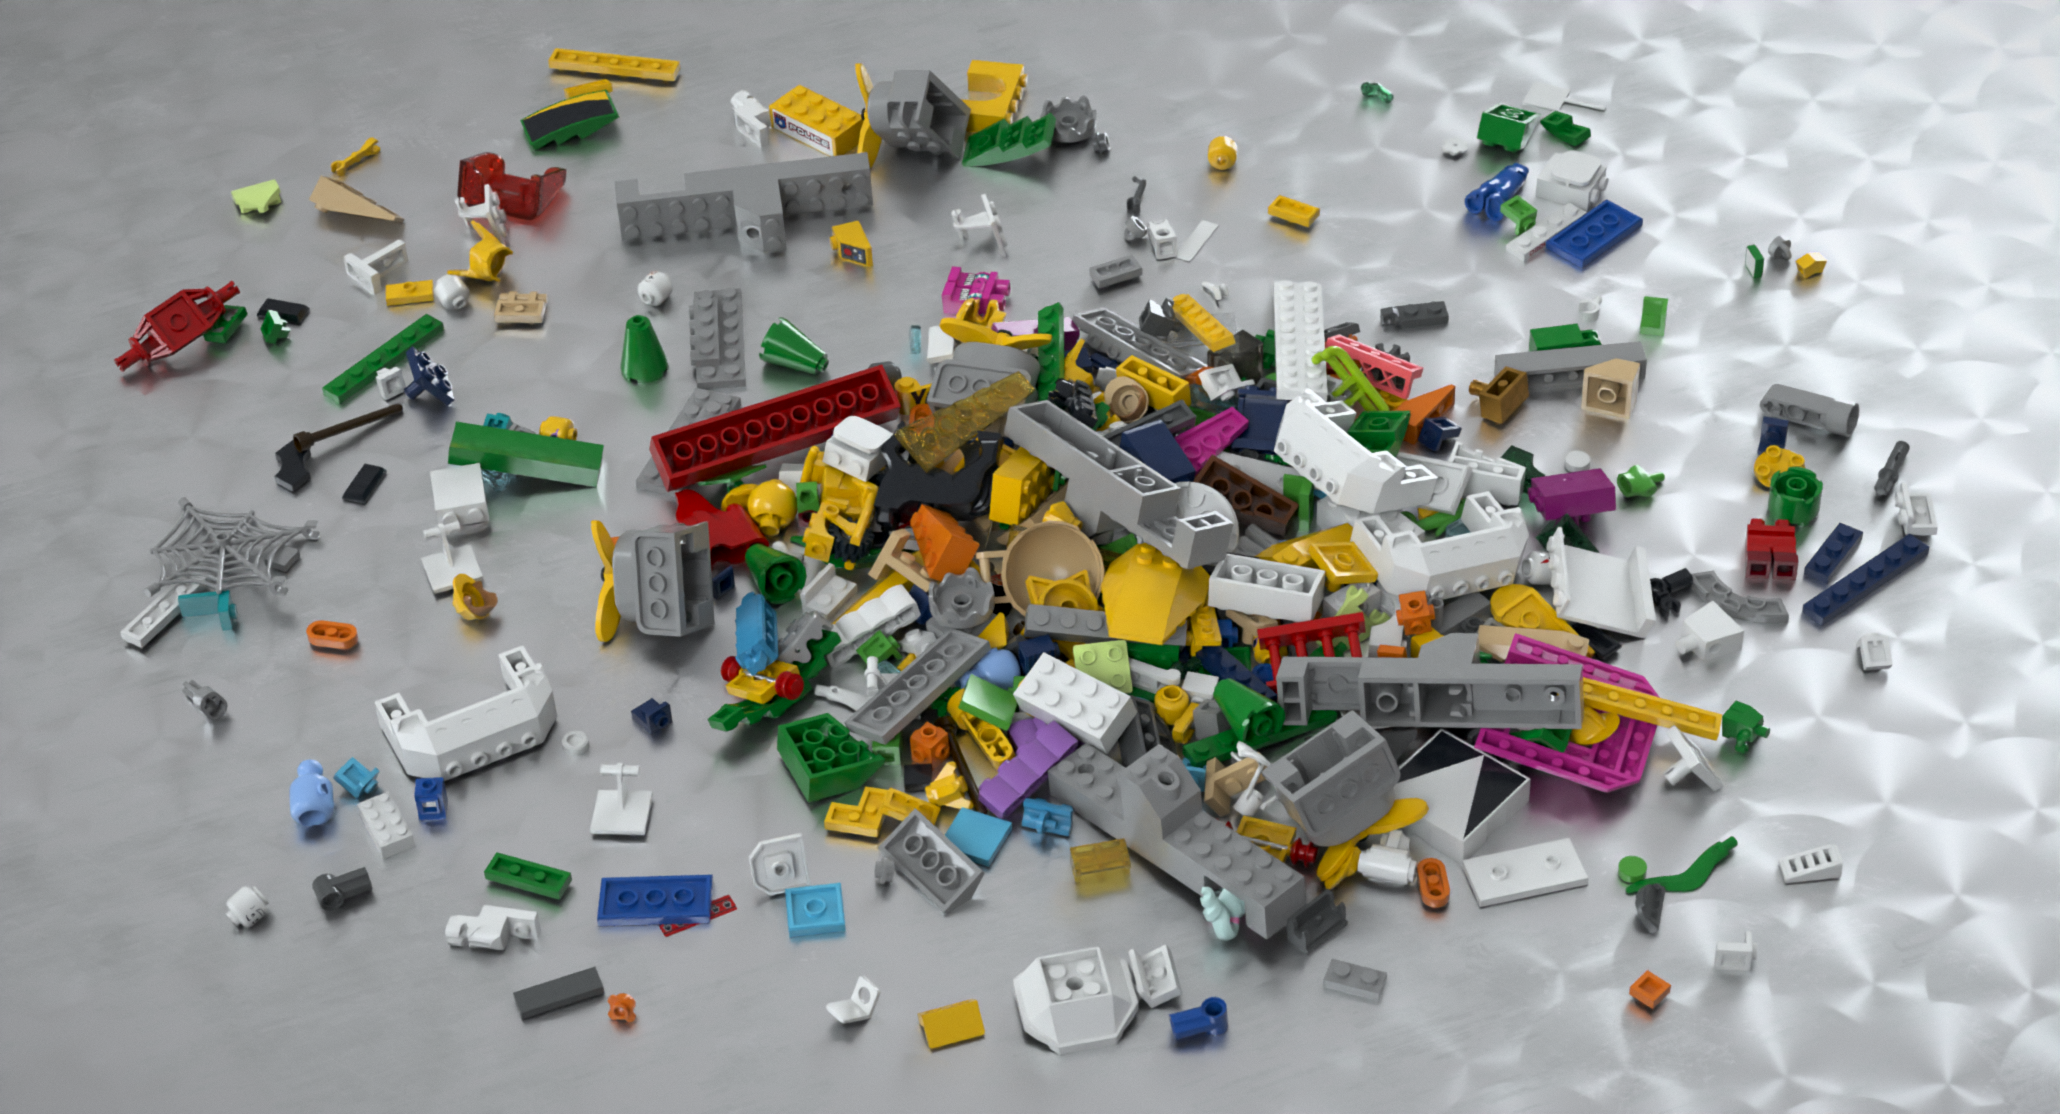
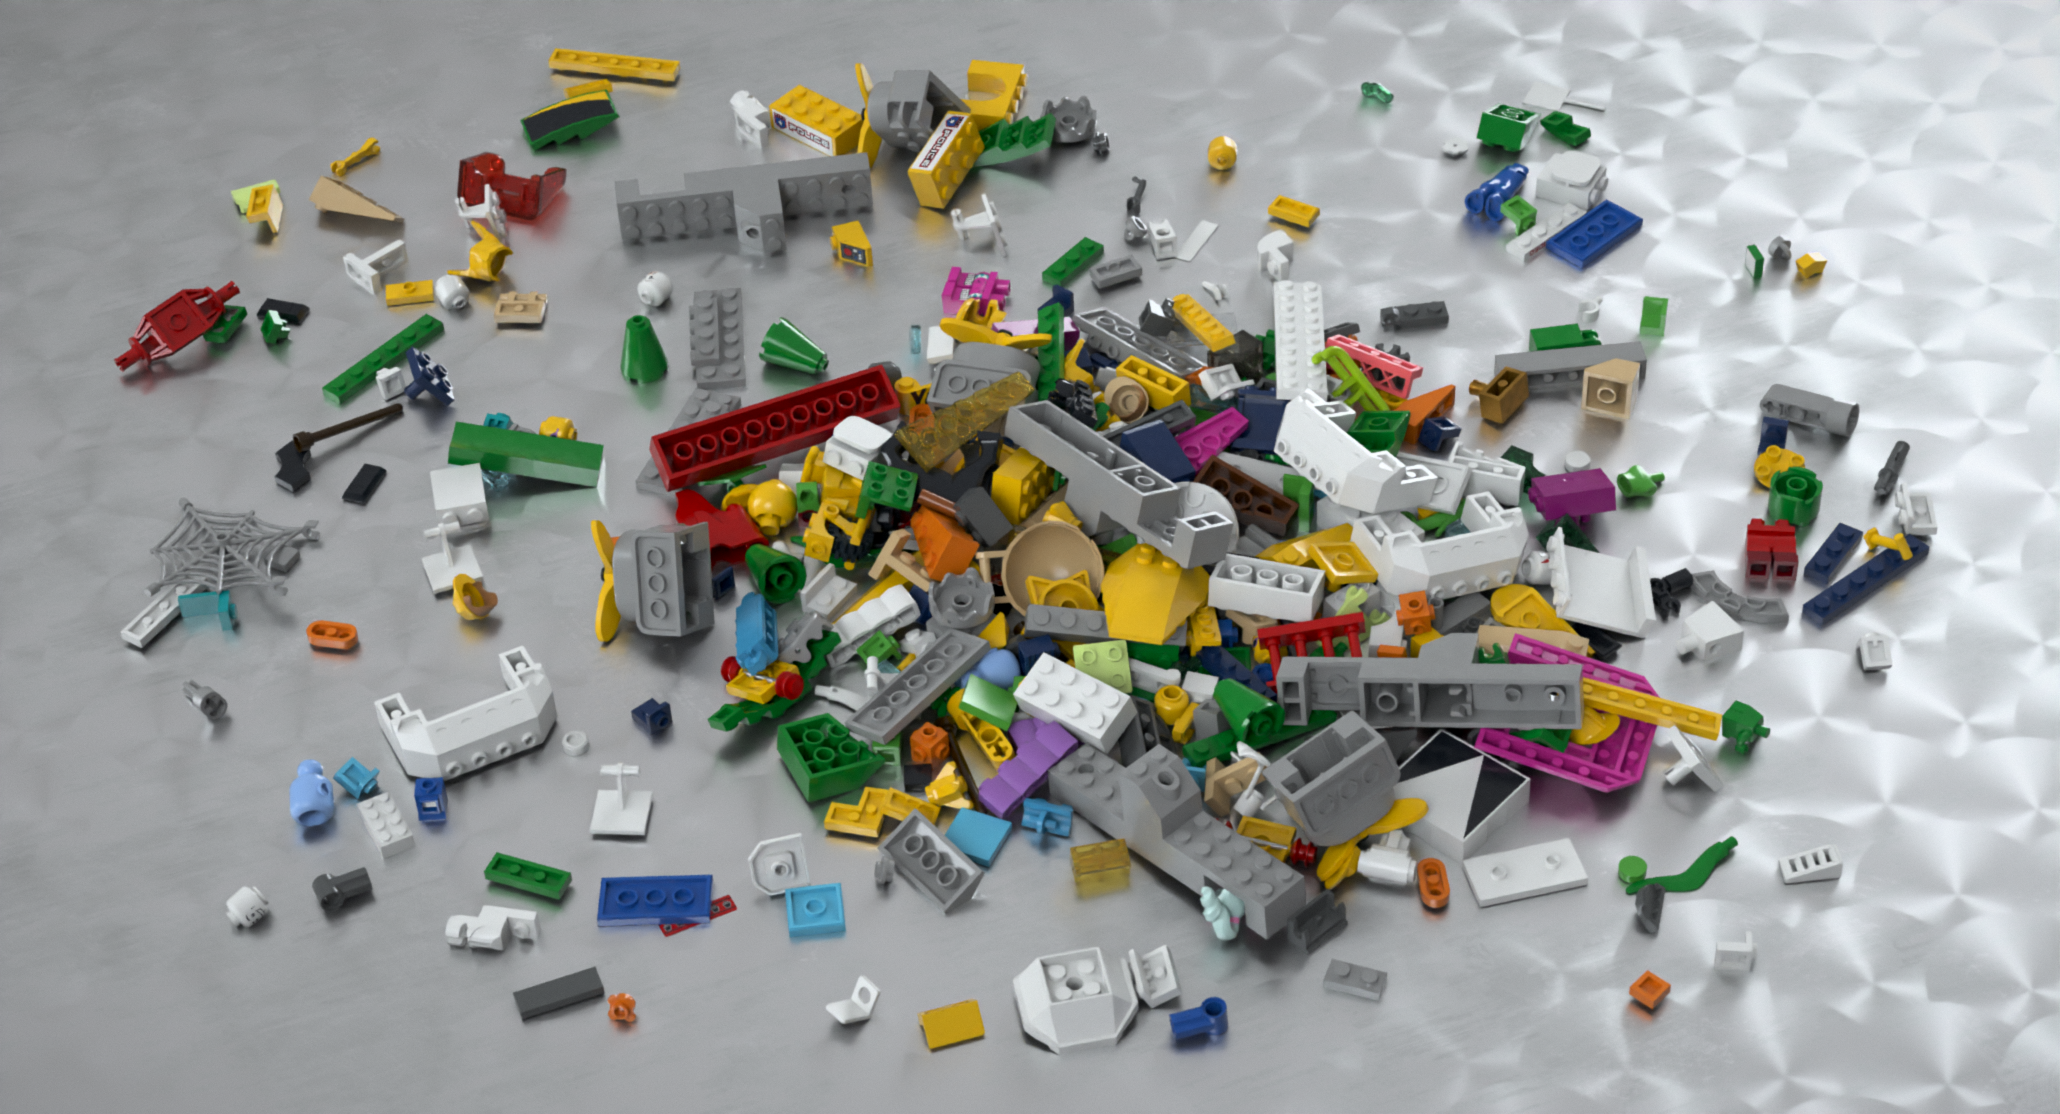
none -> yellow panel [246,184,283,233]
none -> green bracket [855,461,918,519]
none -> yellow brick [907,111,984,209]
none -> dark orange hinge [917,489,956,519]
none -> dark grey slope [953,487,1013,547]
none -> dark blue bracket [1037,284,1074,317]
none -> green plate [1042,237,1104,287]
none -> white brick [1257,230,1293,281]
none -> green tile [1479,643,1510,664]
none -> yellow piece [1863,527,1913,560]

